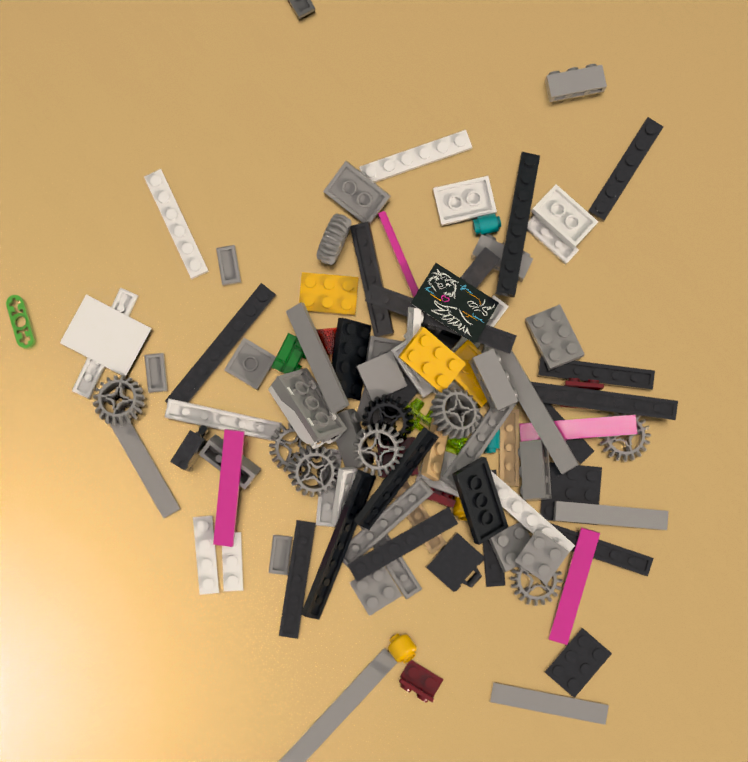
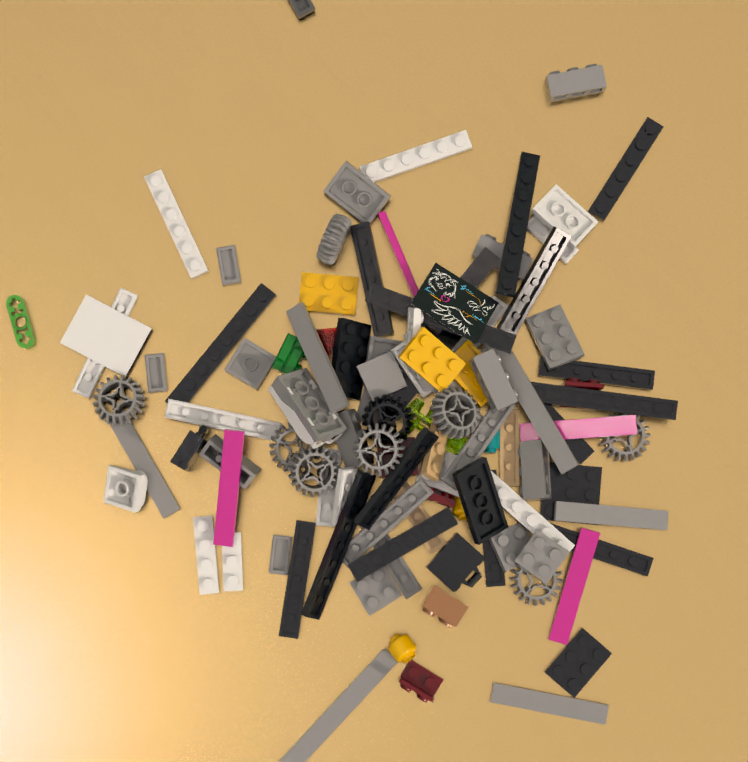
white plate [433,176,497,226] -> none
teal brick [472,213,501,235] -> none
none -> white slope [103,465,148,513]
none -> medium nougat brick [421,585,468,628]
none -> plate [497,226,572,335]

